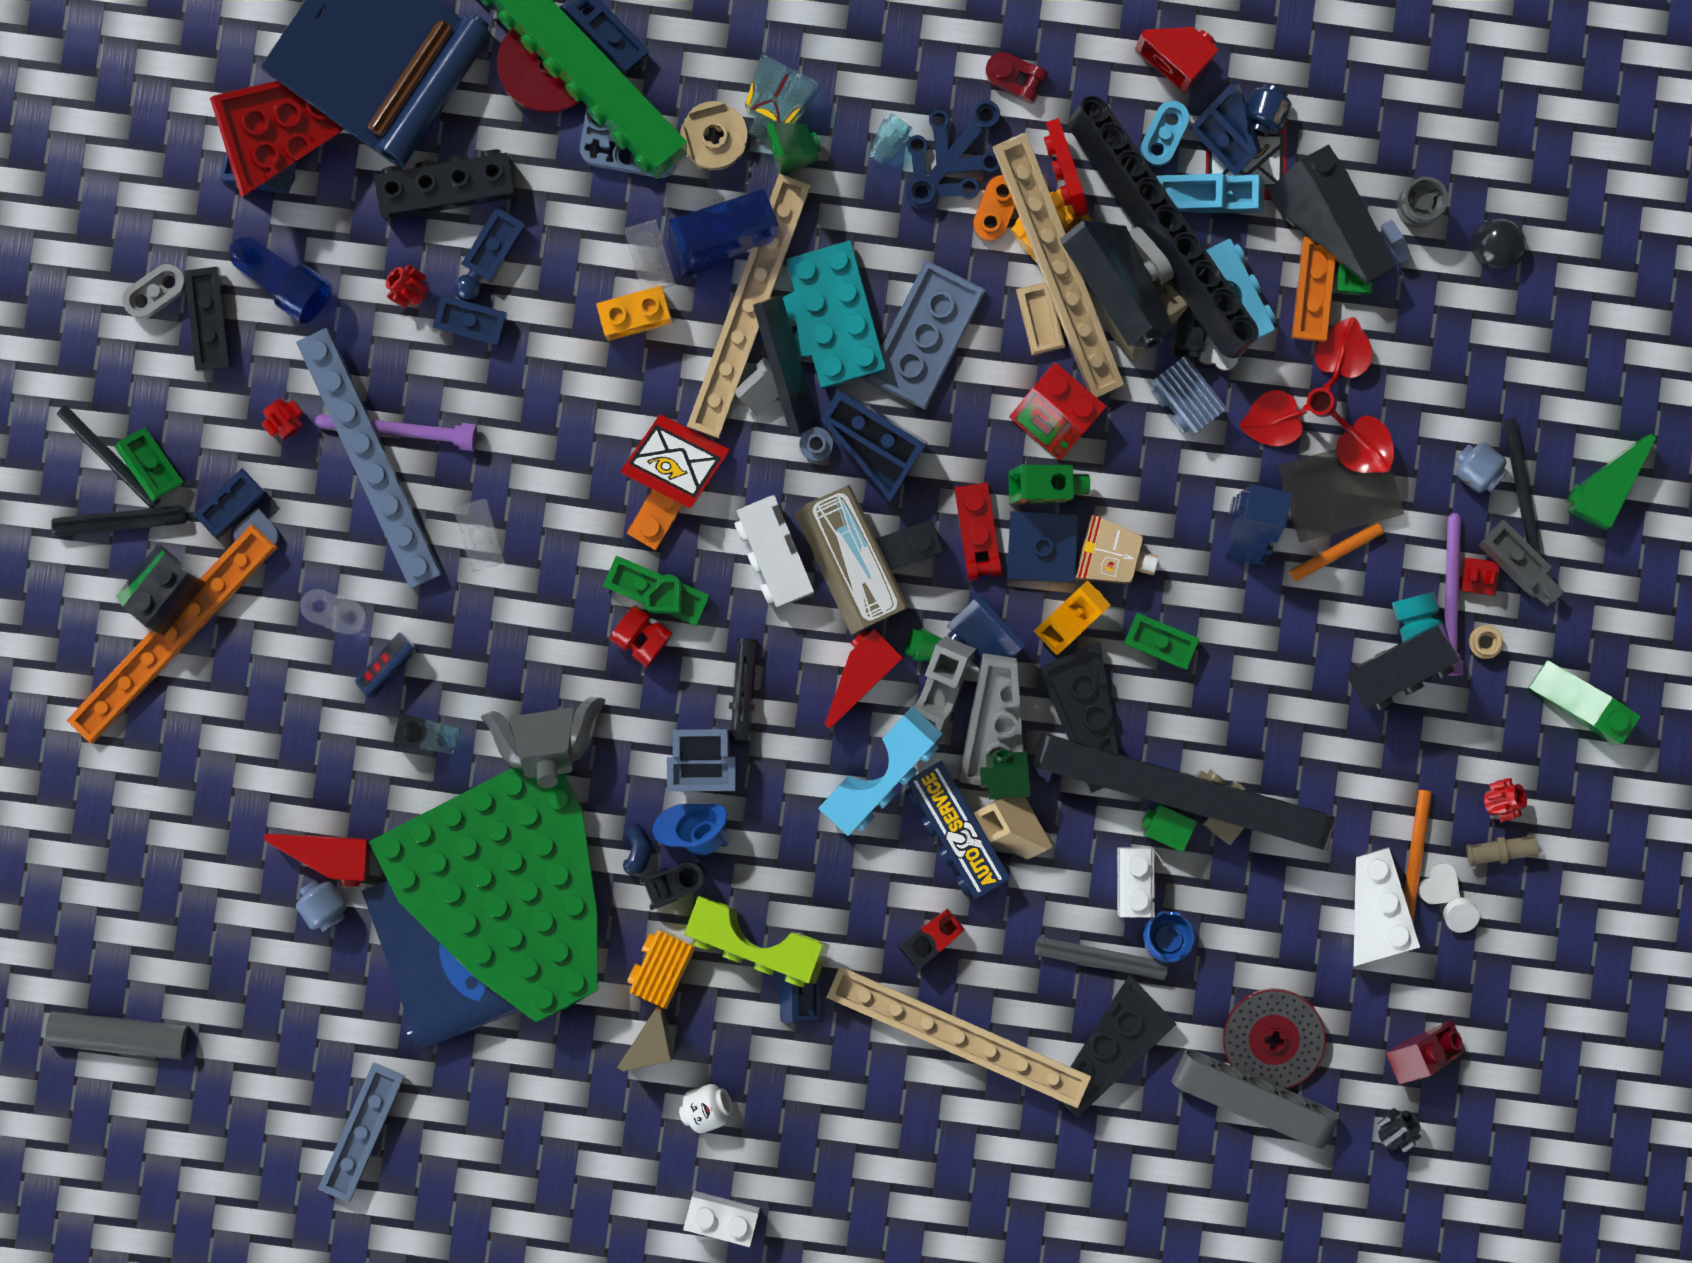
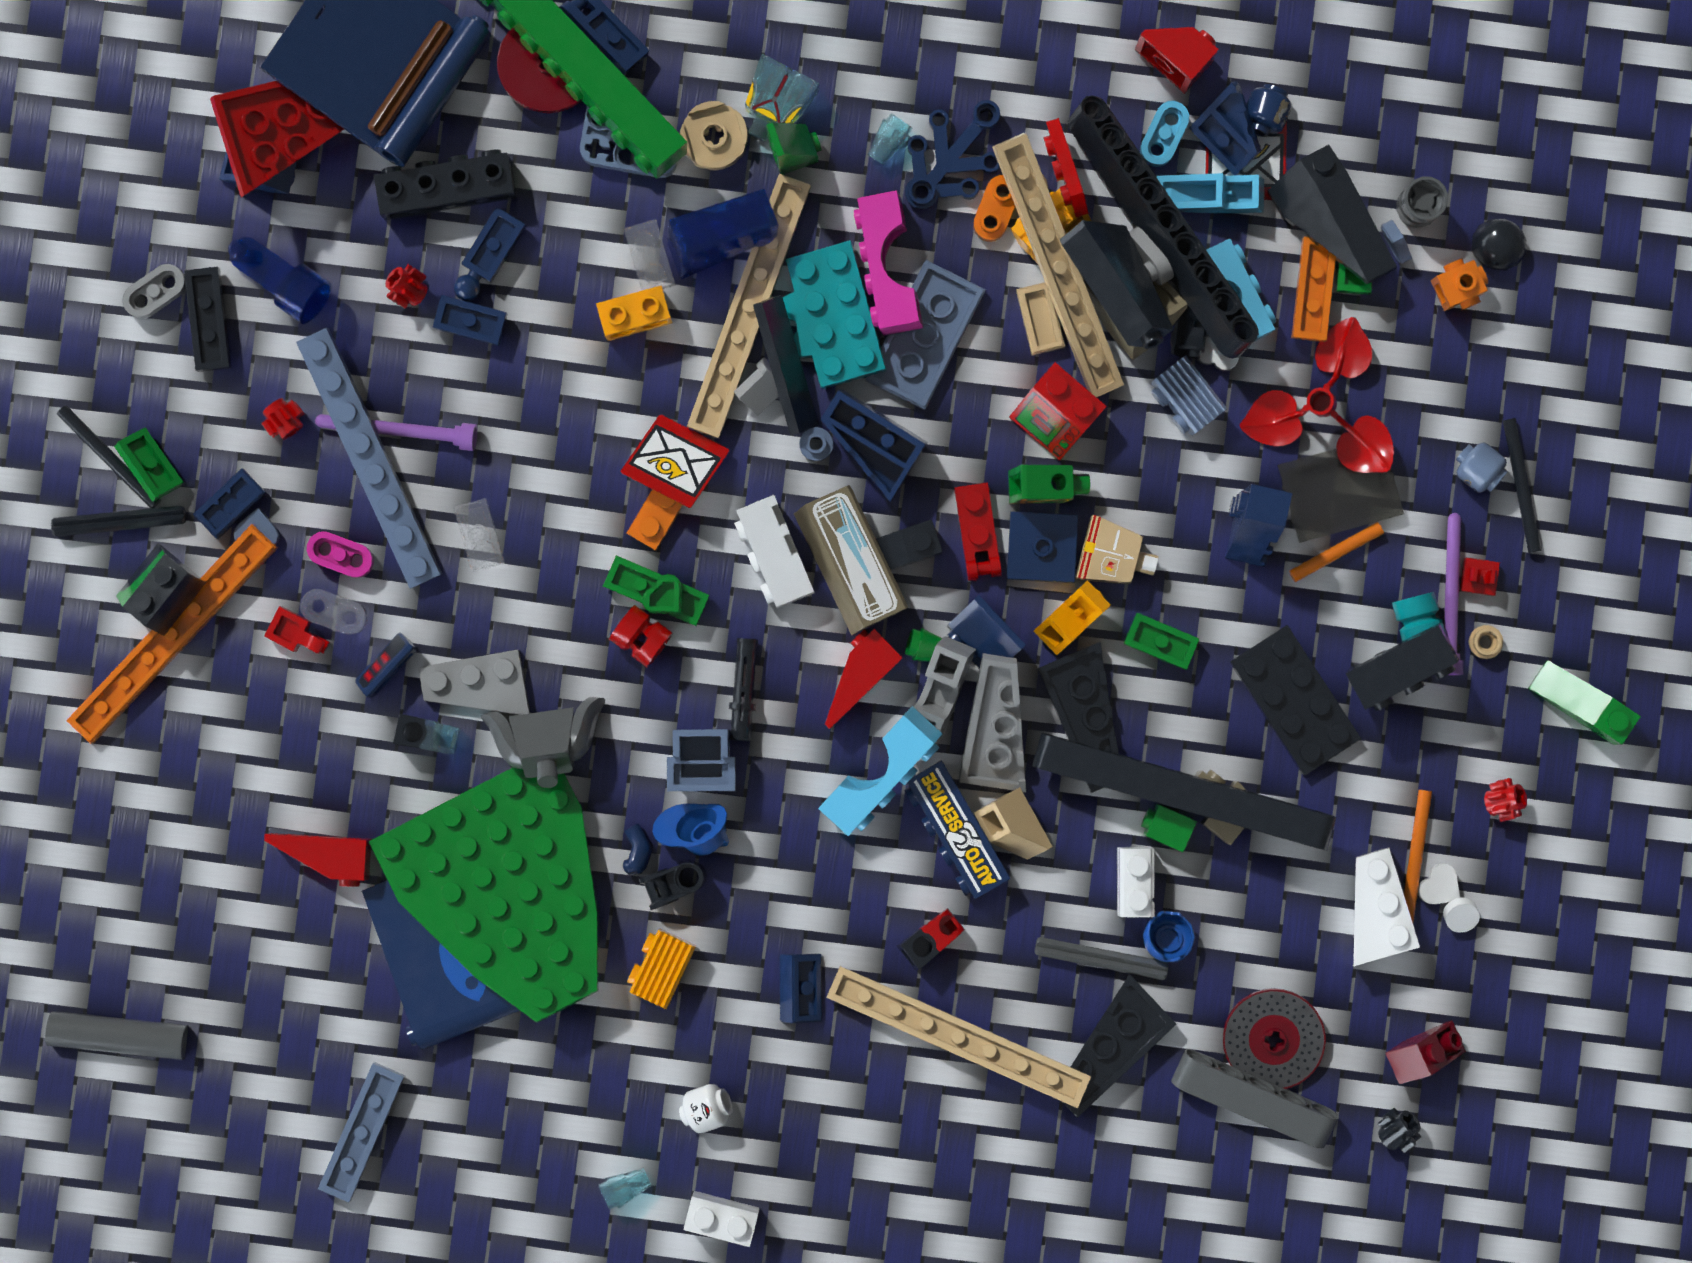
sand blue head [296,880,347,932] -> none
dark tan slope [617,1006,675,1071] -> none
lime arch [684,896,830,988] -> none
dark green brick [980,750,1030,800] -> none
dark red plate [985,52,1049,104] -> none
dark tan pin [1466,835,1538,866] -> none
dark grey hinge [1478,520,1564,606] -> none
green slope [1567,434,1656,530] -> none
none -> red plate [264,606,330,654]
none -> dark pink plate [307,531,374,578]
none -> light grey wing [418,650,530,715]
none -> clear light blue cone [598,1168,652,1210]
none -> dark pink arch [854,190,923,336]
none -> black plate [1230,625,1361,776]
none -> orange brick [1431,258,1488,311]

